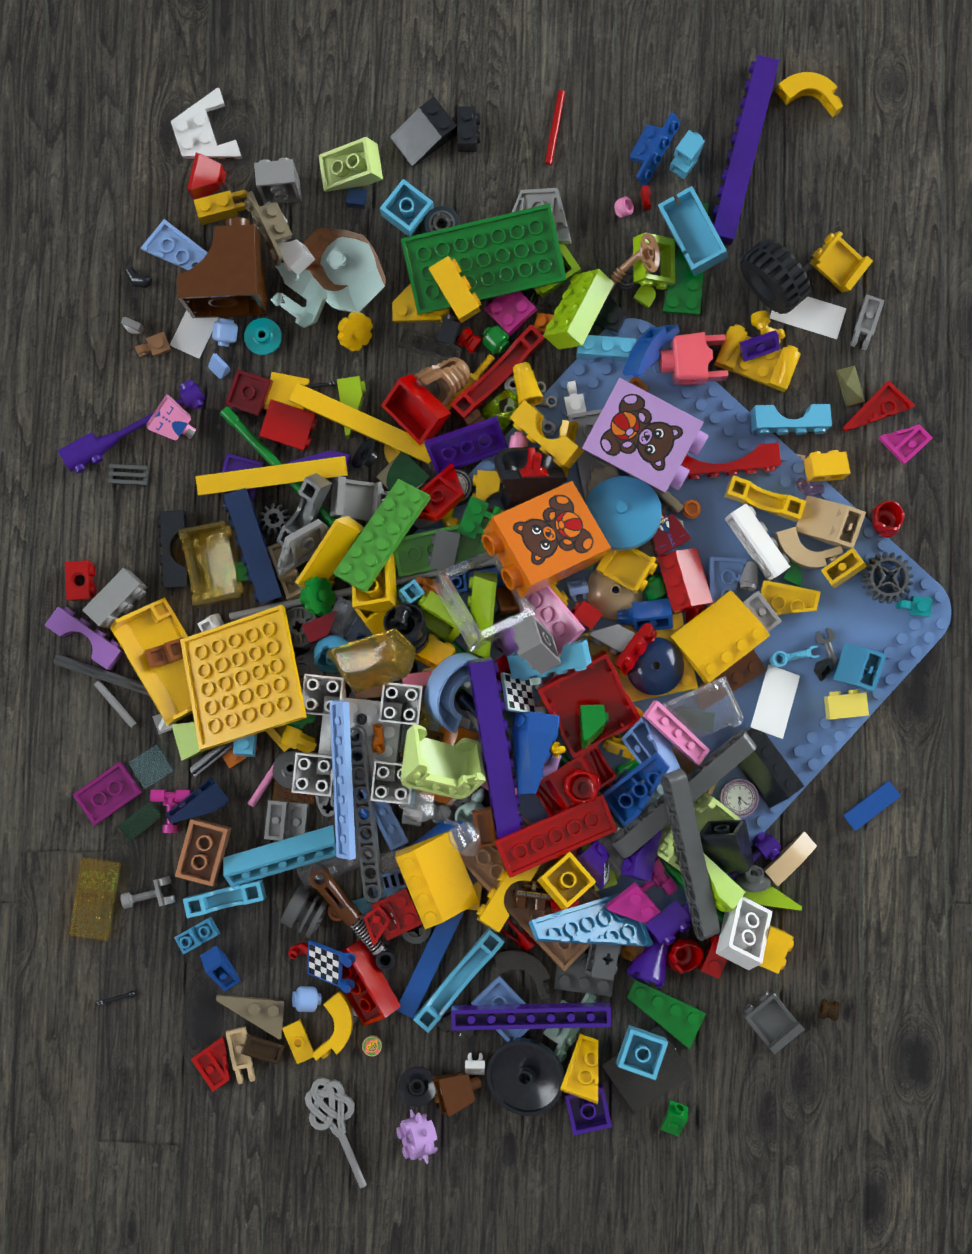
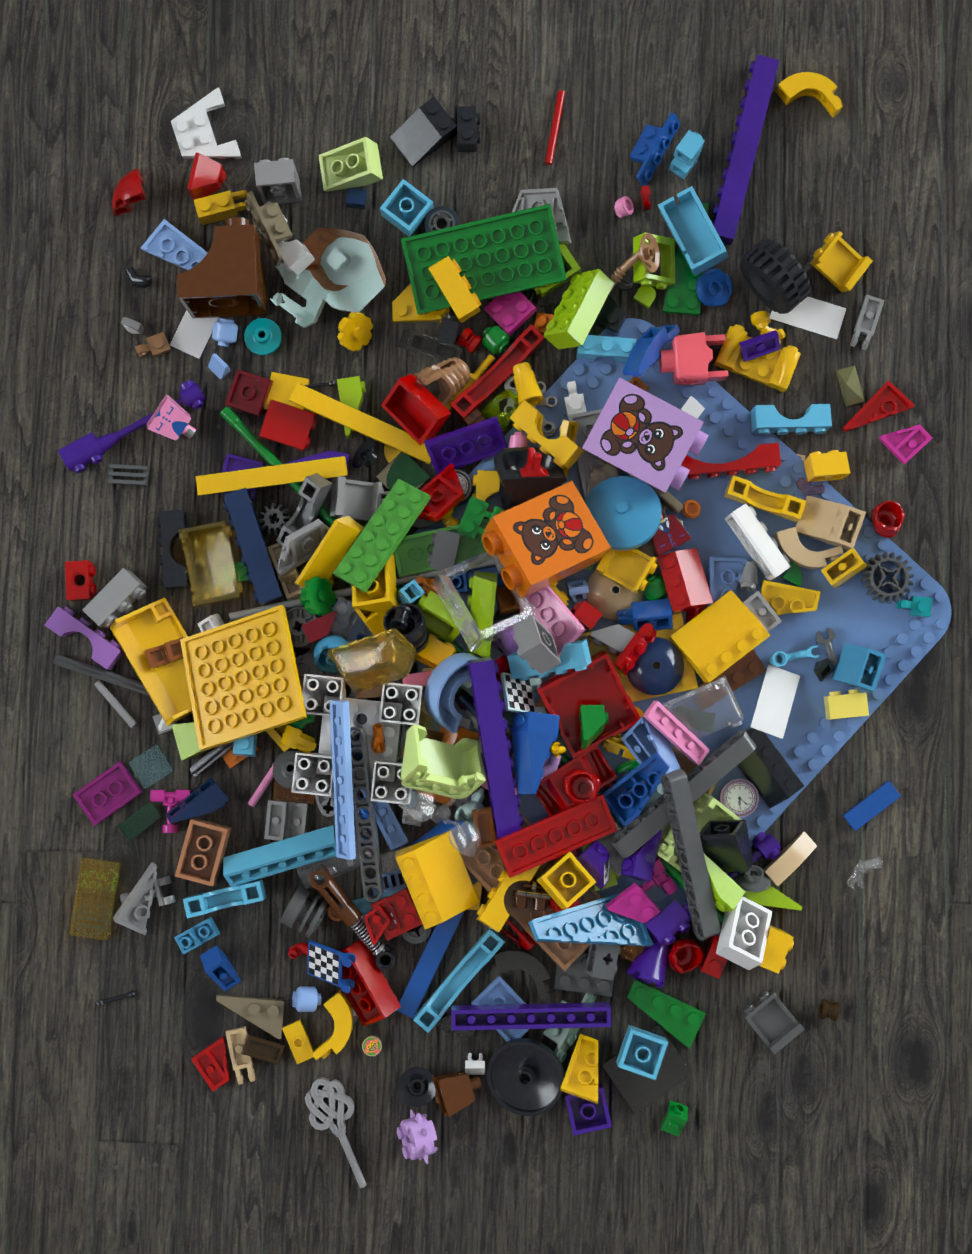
none -> red brick [112,168,146,216]
none -> light grey wing [113,862,157,935]
none -> white slope [681,396,705,419]
none -> blue tile [696,269,733,307]
none -> clear piece [848,856,883,891]

